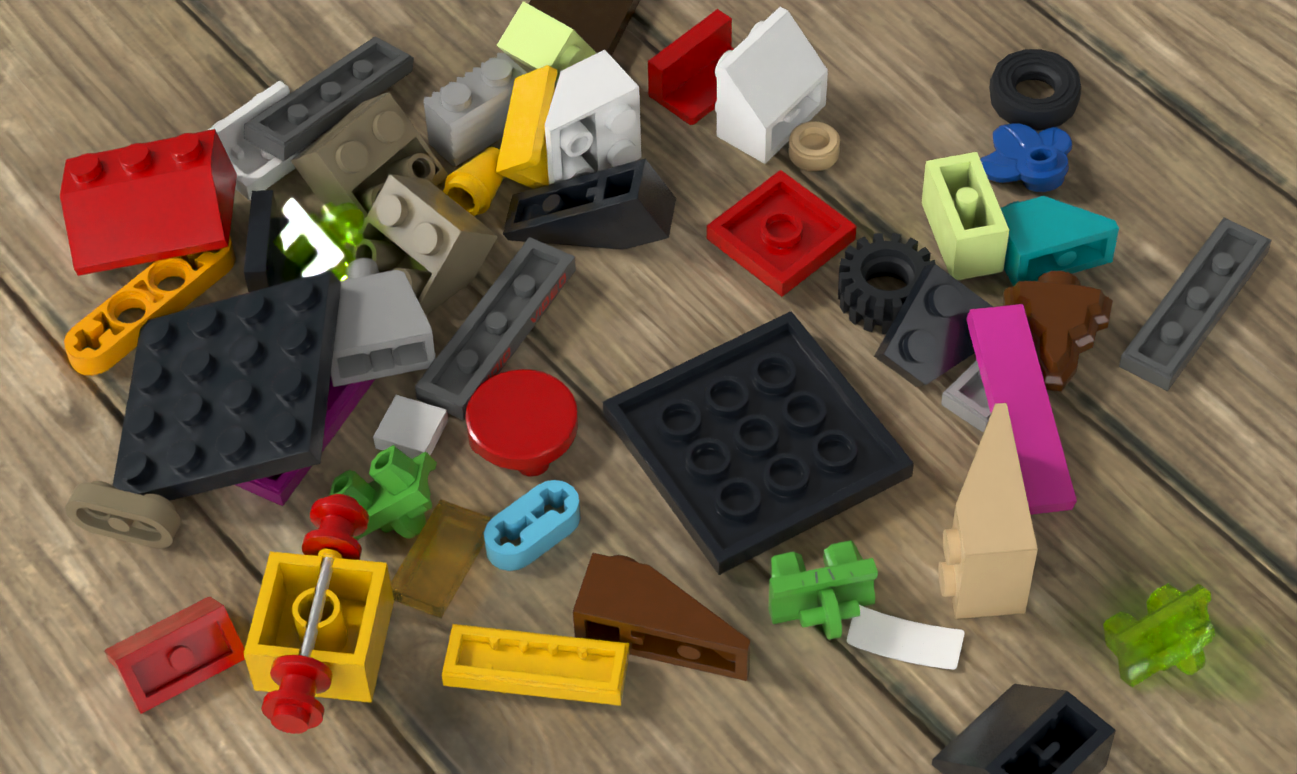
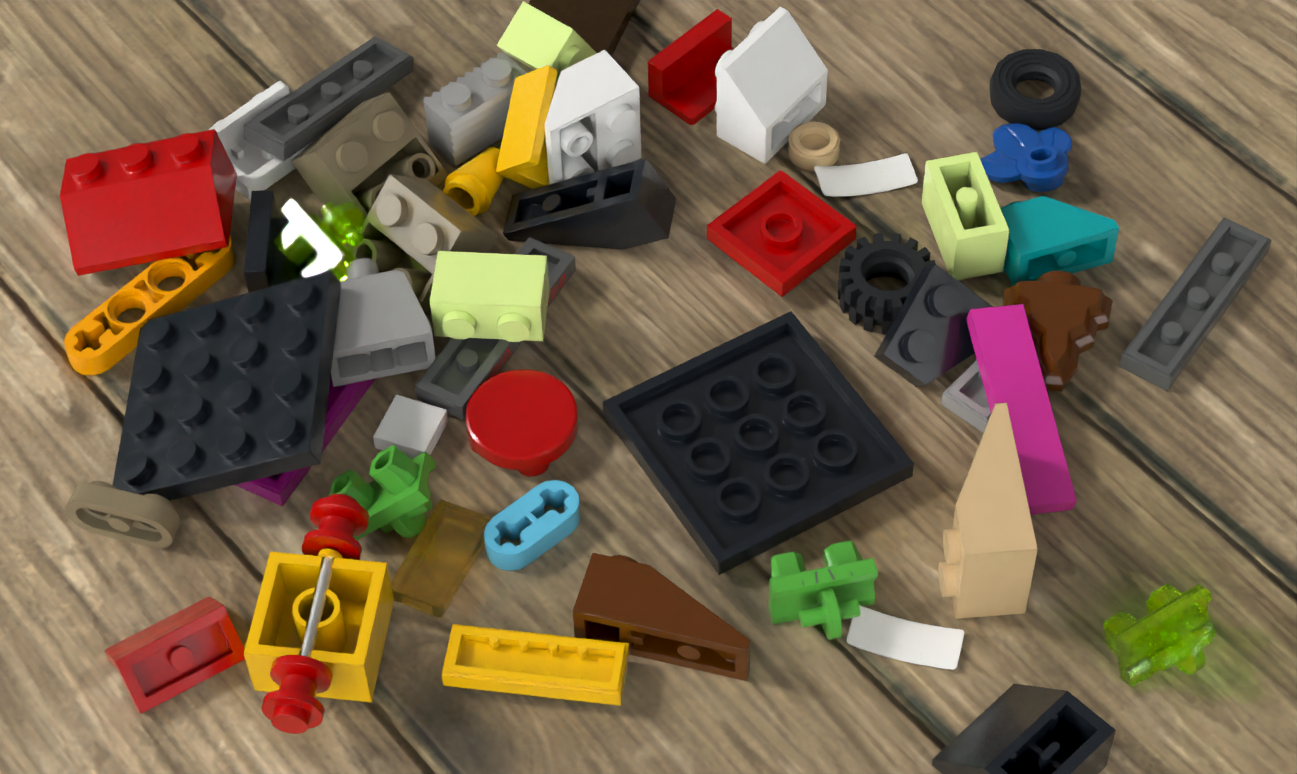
none -> yellowish green brick [430,251,550,342]
none -> white sticker [814,153,918,197]

